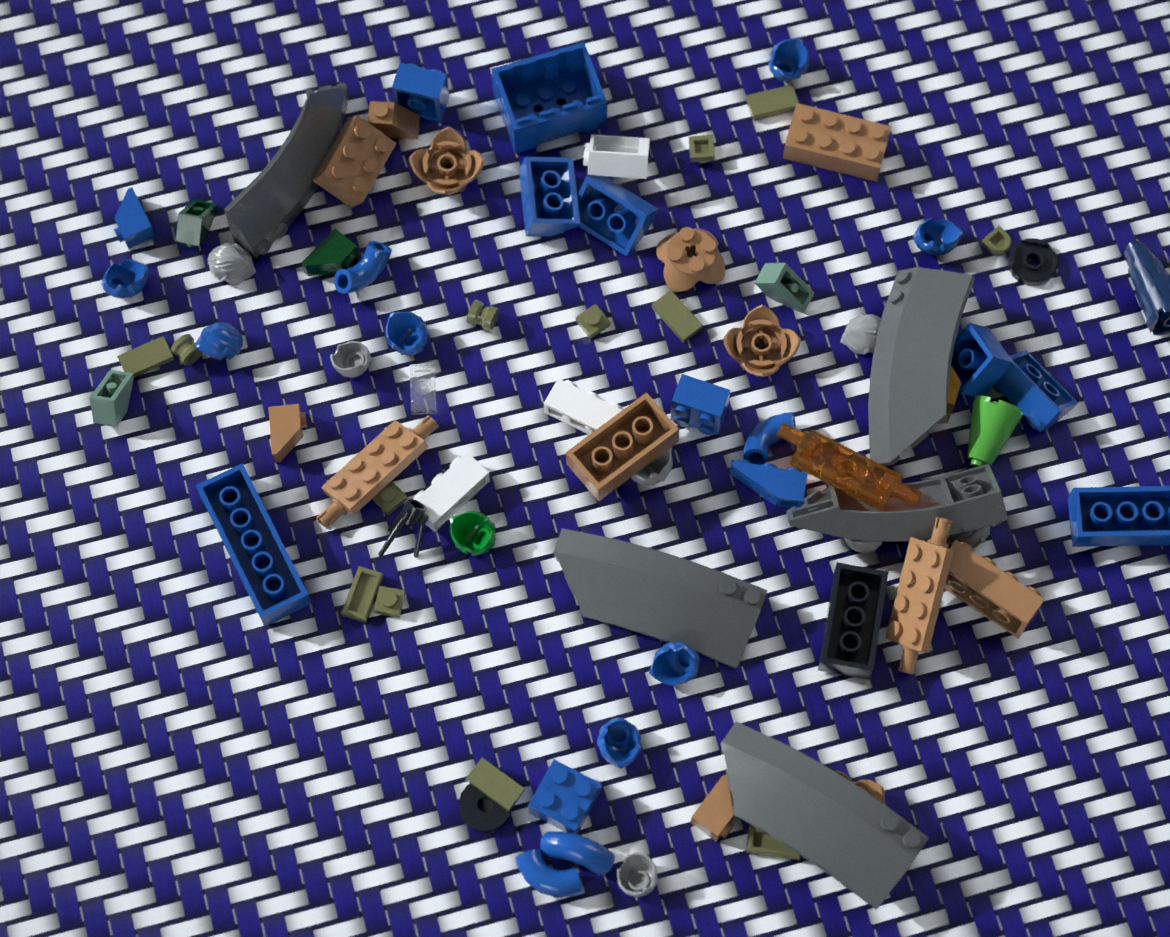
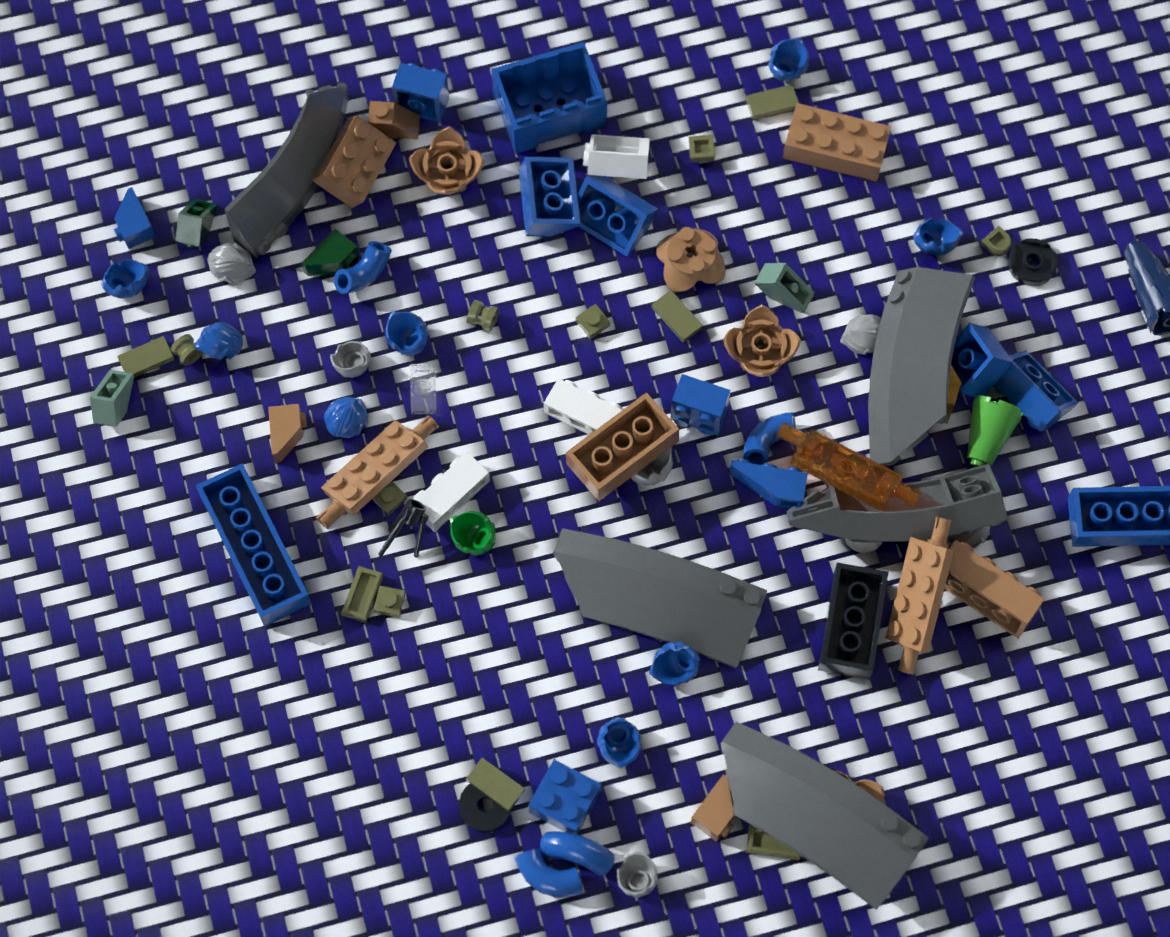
none -> blue hair [324,397,368,438]

